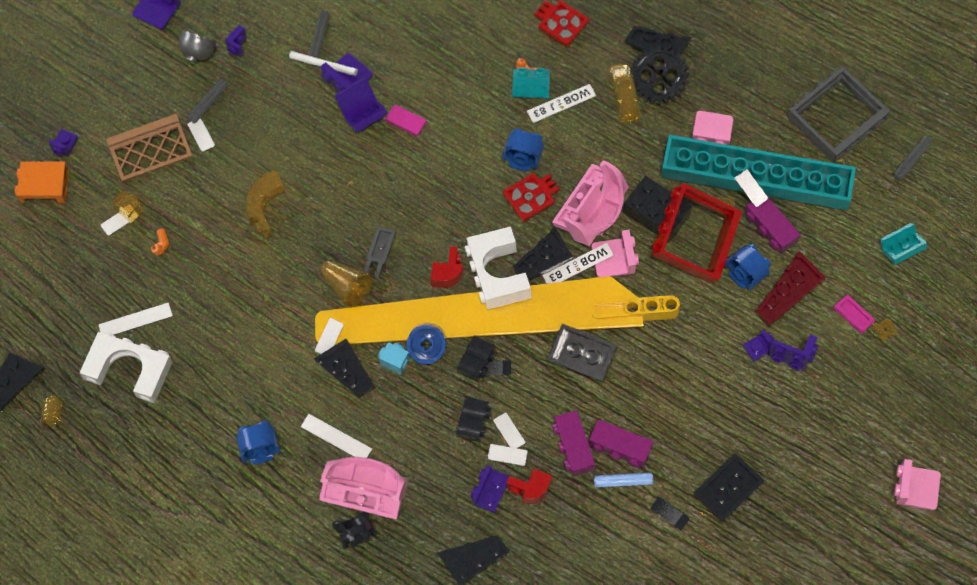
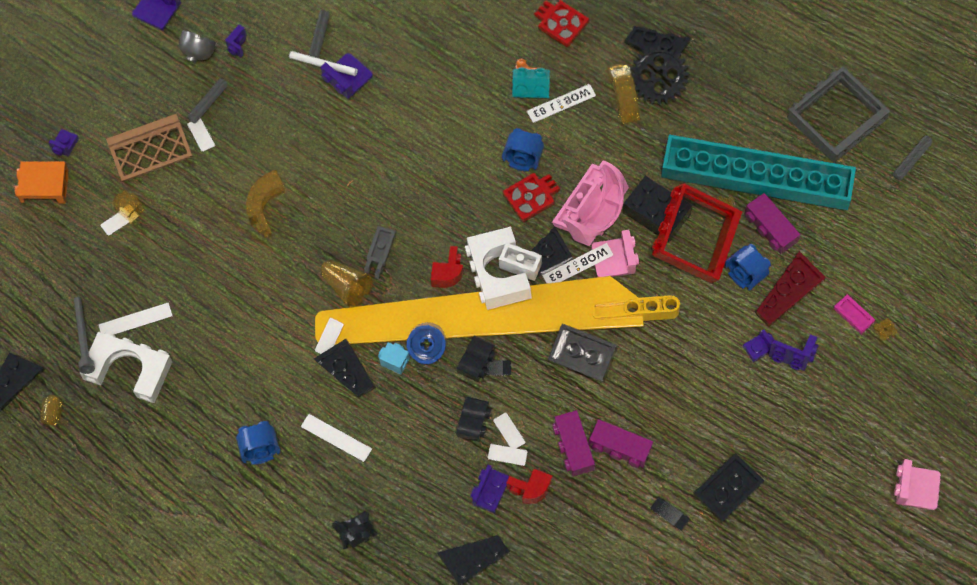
orange arm [151,228,170,255] -> none
bright pink piece [319,457,409,519] -> none
dark purple bracket [335,78,388,132] -> none
dark pink tile [385,104,427,137] -> none
light blue axle [594,473,653,487] -> none
bright pink bracket [692,111,733,145] -> none
sticker [735,170,768,207] -> none
teal bracket [881,223,927,265] -> none
none -> dark grey piece [74,297,95,374]
none -> white brick [499,243,542,281]

